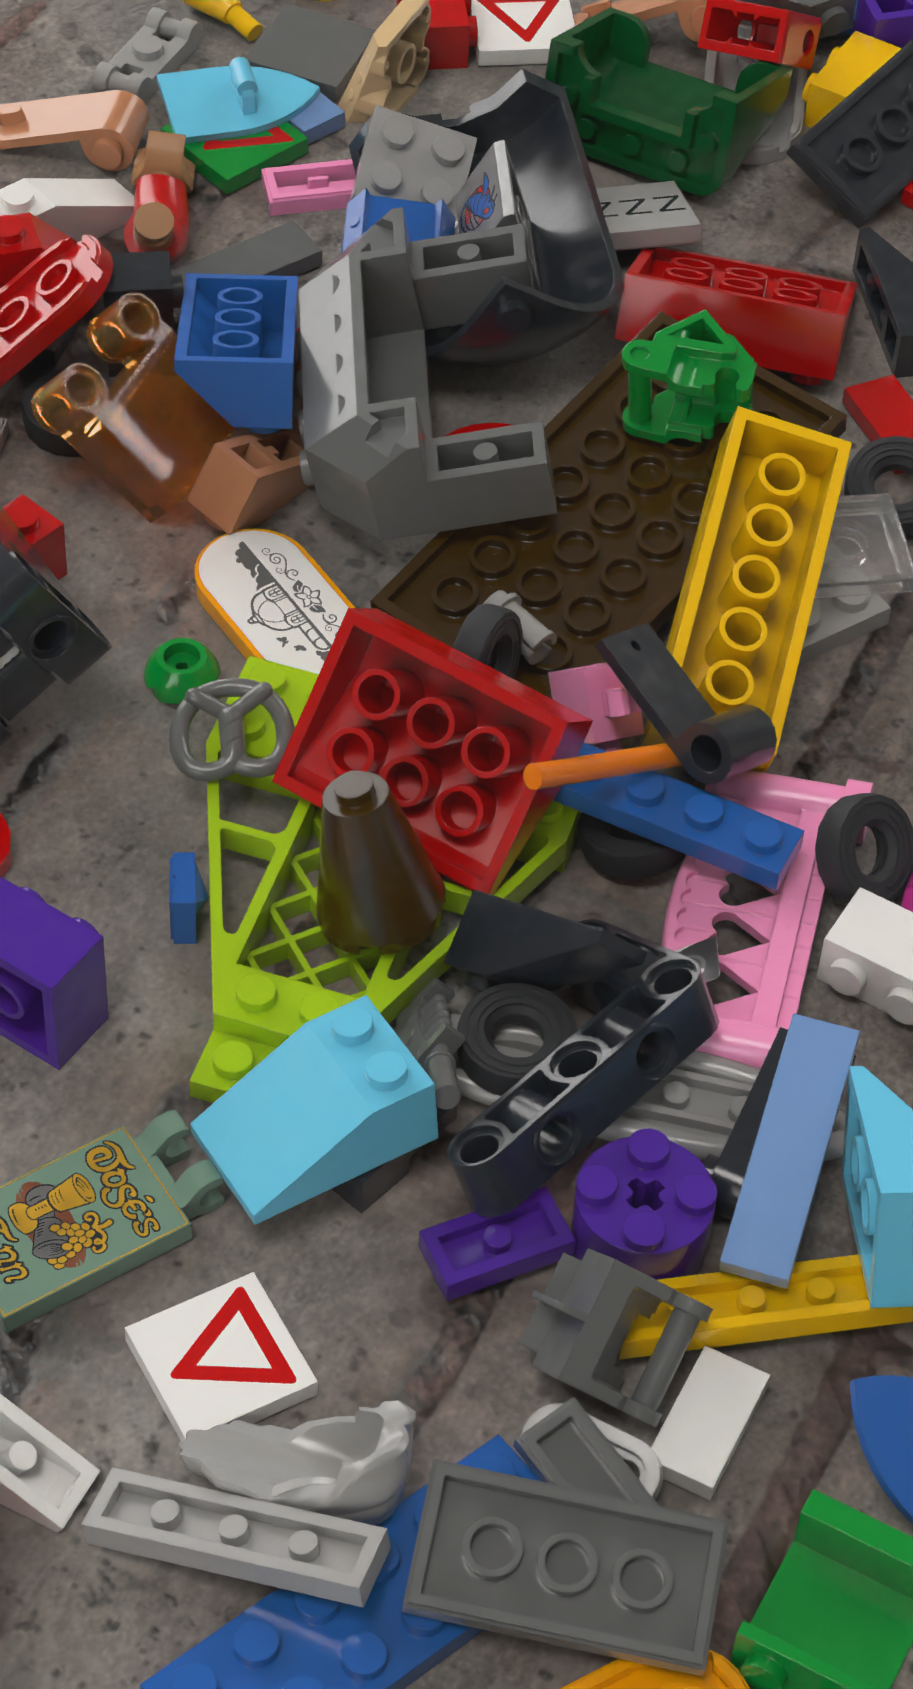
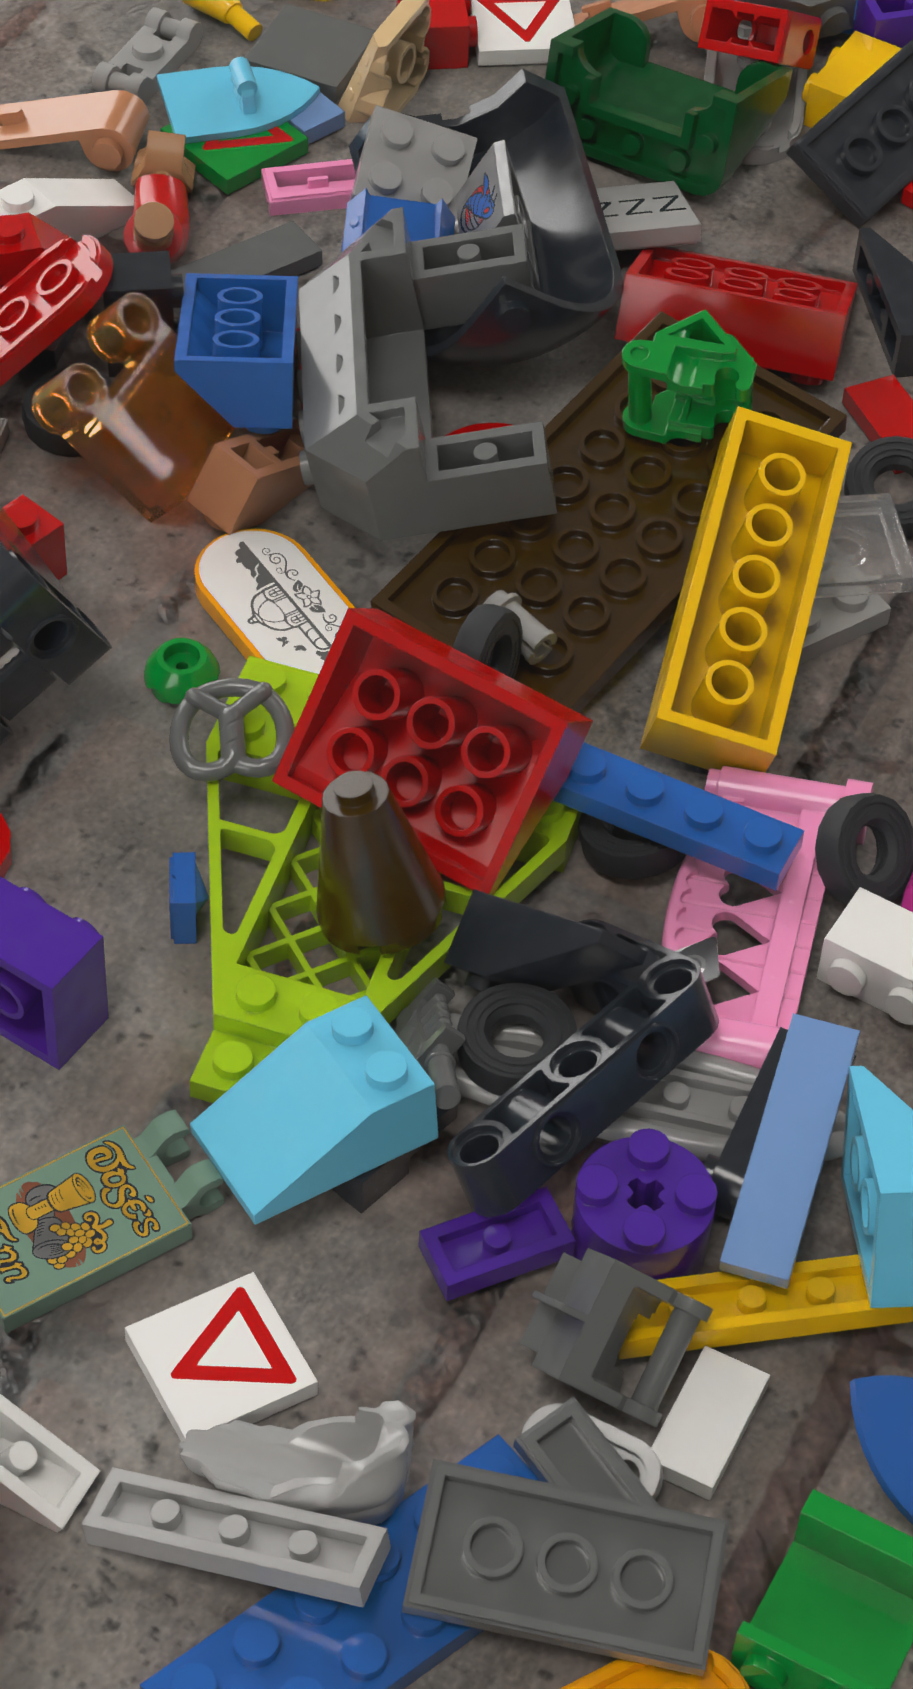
orange bar [523,743,683,790] -> none
bright pink brick [548,663,645,752] -> none
black door [595,623,777,784] -> none

